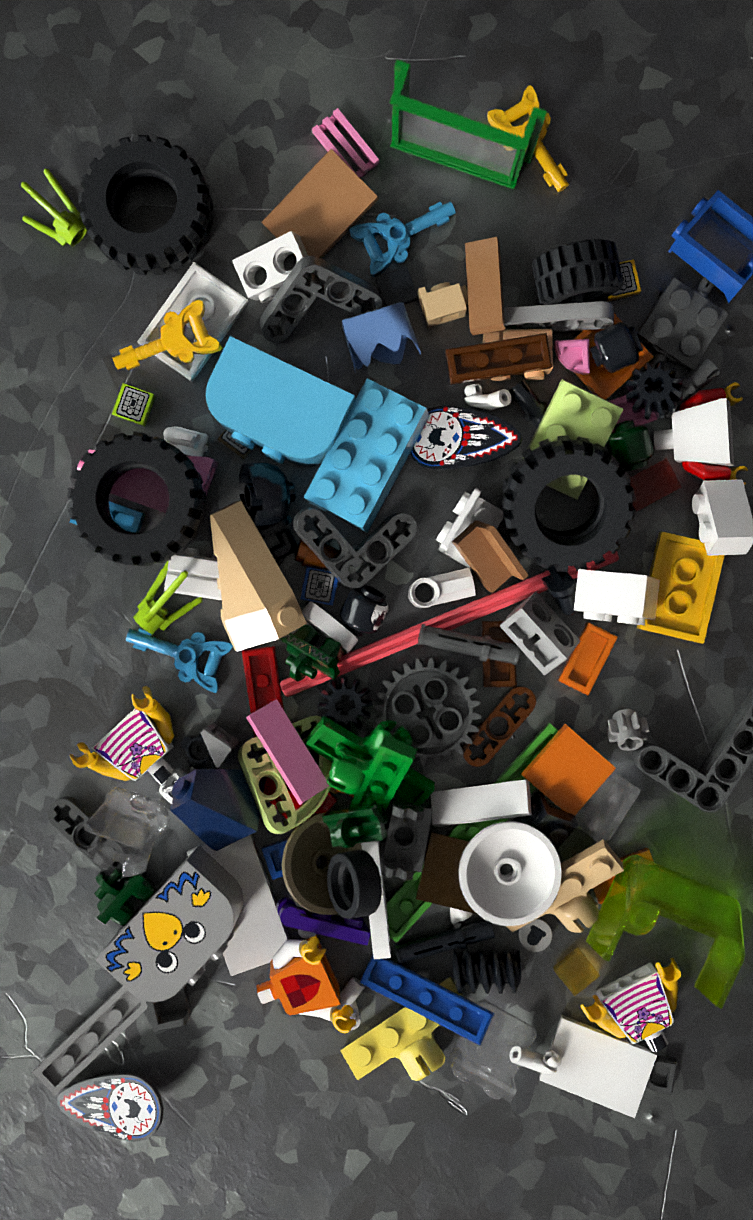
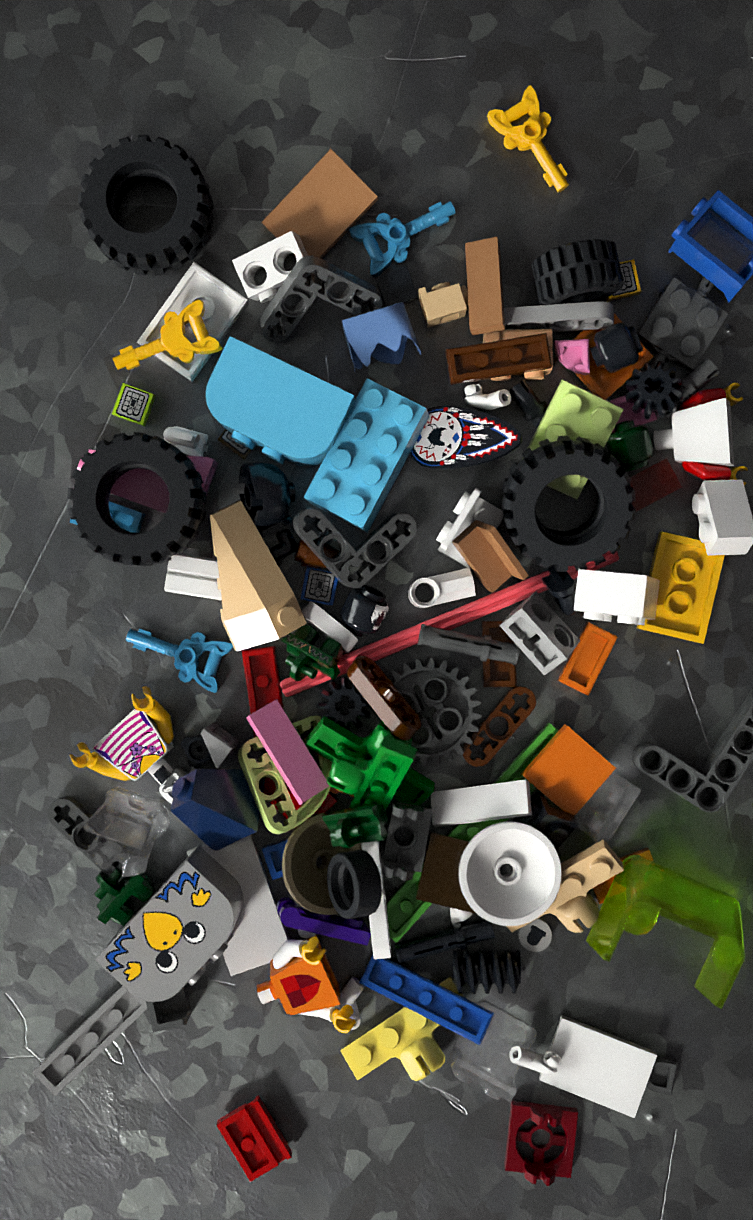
lime plant [21,168,88,247] -> none
shield [57,1073,164,1142] -> none
lime plant [133,561,203,634] -> none
bright pink tile [312,108,379,178] -> none
green piece [389,59,547,189] -> none
clear yellow tile [552,947,600,996] -> none
torso [581,958,681,1052] -> none
light grey gear [606,709,649,751] -> none
none -> red plate [216,1095,292,1182]
none -> reddish brown beam [347,656,421,740]
none -> dark red piece [504,1100,578,1186]

